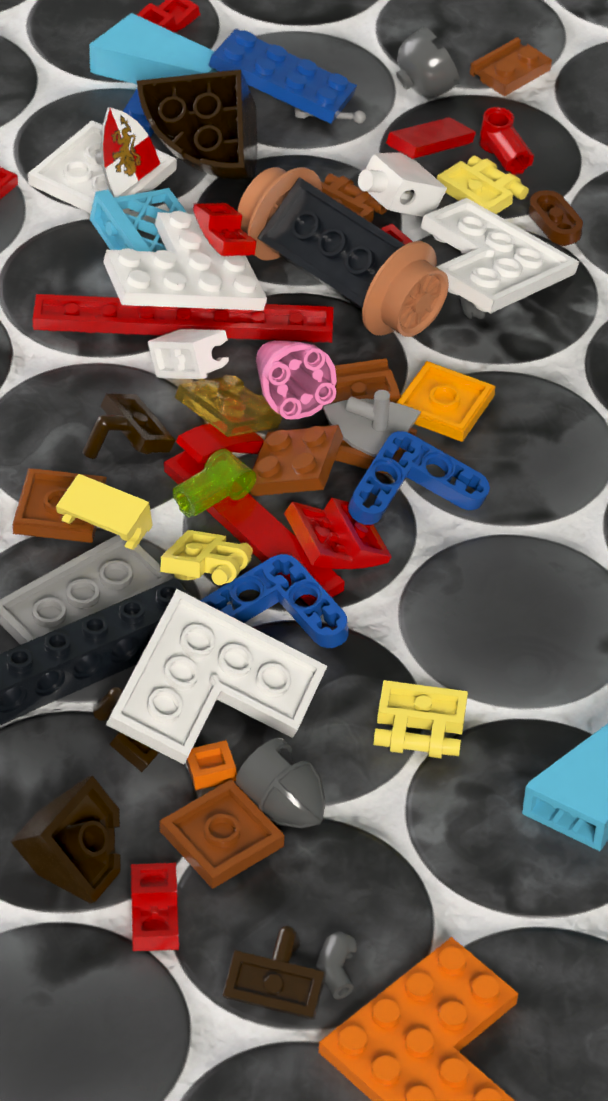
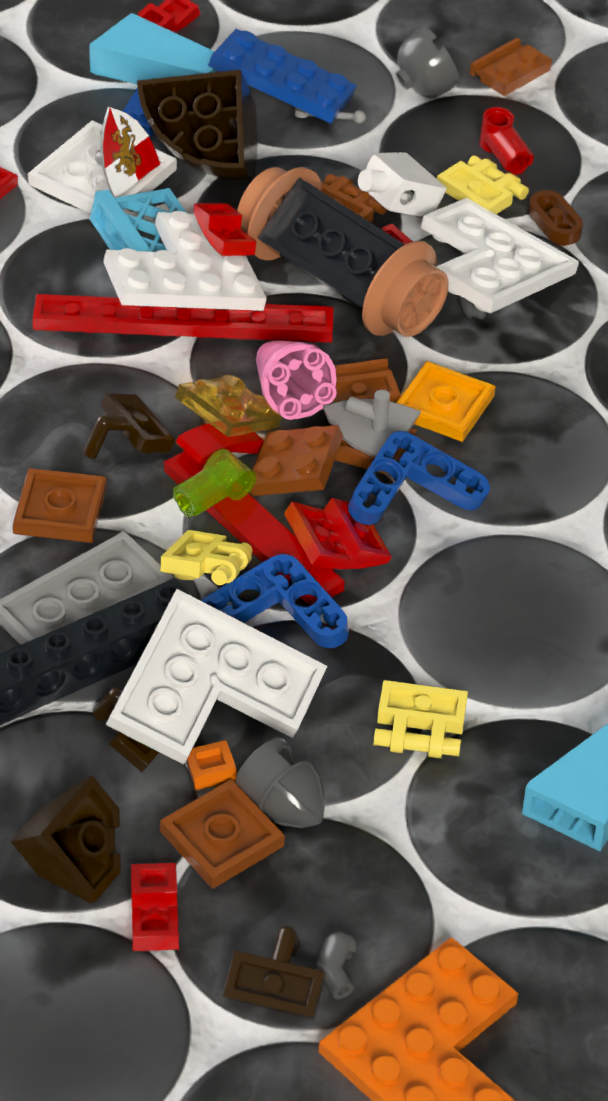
light yellow hinge [56,474,153,550] -> none
white hinge [148,329,229,380] -> none
red tile [386,117,476,159] -> none

